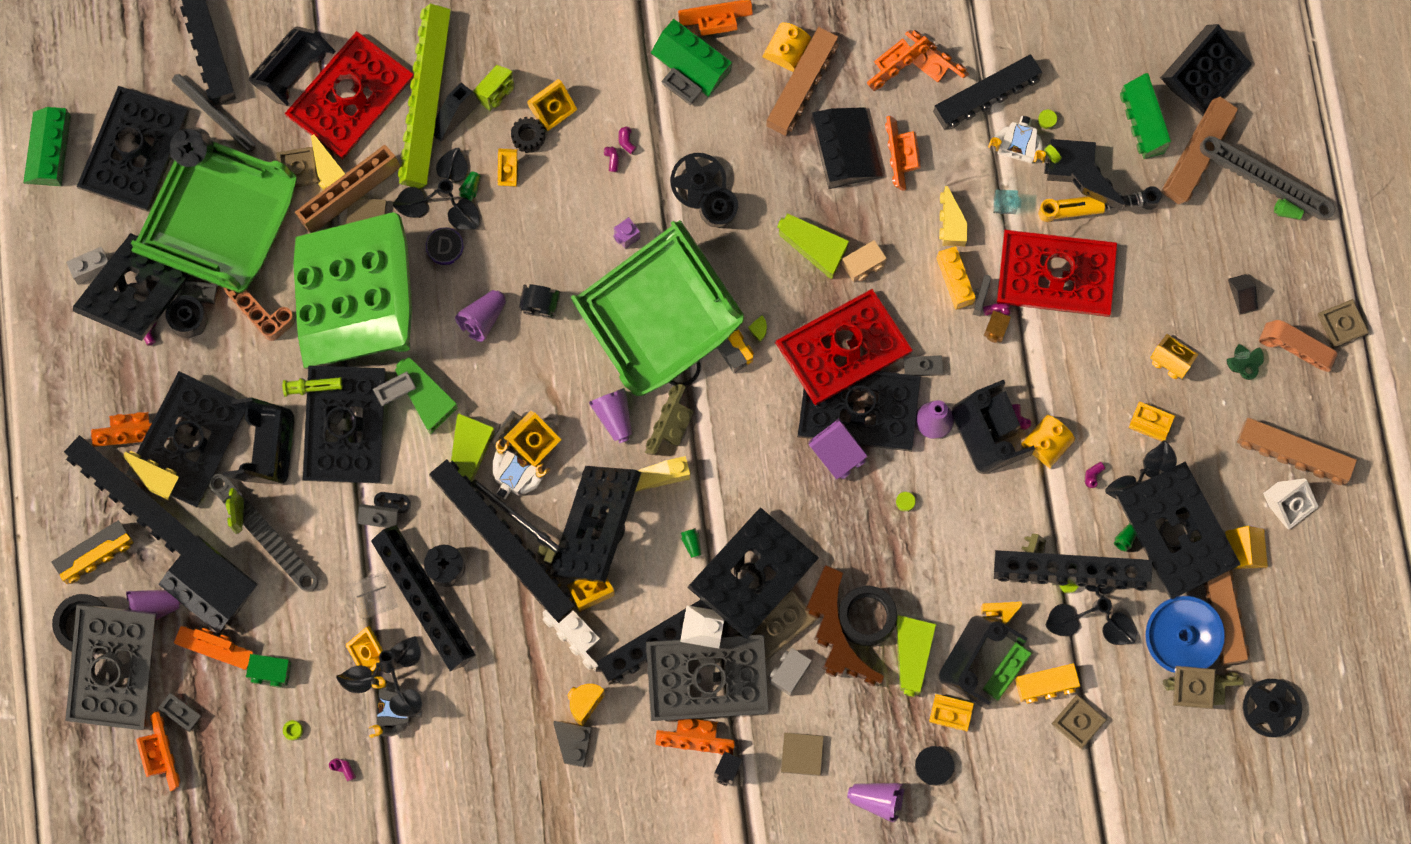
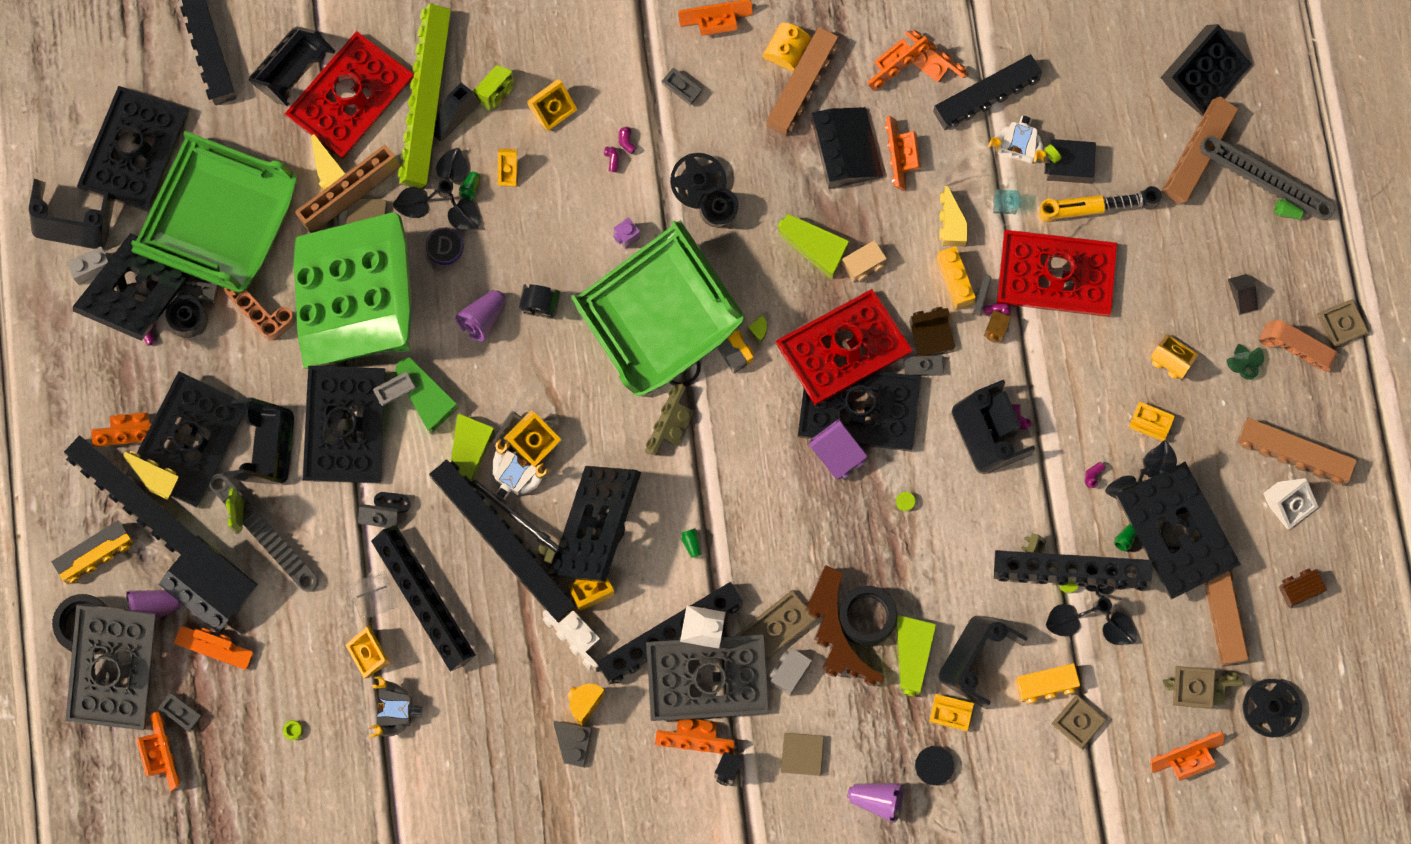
green slope [23,107,71,187] -> none
black brick [170,127,214,167] -> none
dark grey axle [172,74,256,152] -> none
green brick [246,654,291,688] -> none
dark tan tile [276,147,319,187] -> none
lime pin [282,377,343,397] -> none
magenta arm [329,758,356,782] -> none
black plant [336,636,422,717] -> none
black brick [424,544,465,587] -> none
black tyre [511,117,545,153] -> none
medium lavender cone [589,388,632,443] -> none
light yellow slope [635,456,690,492] -> none
green slope [651,19,732,98] -> none
black plate [687,507,819,639] -> none
medium lavender cone [916,400,954,439] -> none
yellow slope [981,602,1022,625] -> none
bright green tile [982,642,1032,701] -> none
yellow brick [1021,415,1075,469] -> none
lime tile [1038,109,1057,129] -> none
black slope [1070,160,1126,211] -> none
green slope [1120,73,1171,159] -> none
blue dish [1145,596,1225,673] -> none
yellow slope [1225,526,1268,569] -> none
none -> black windscreen [28,179,116,249]
none -> dark brown bracket [909,307,955,356]
none -> orange bracket [1150,731,1224,781]
none -> reddish brown brick [1279,568,1327,608]

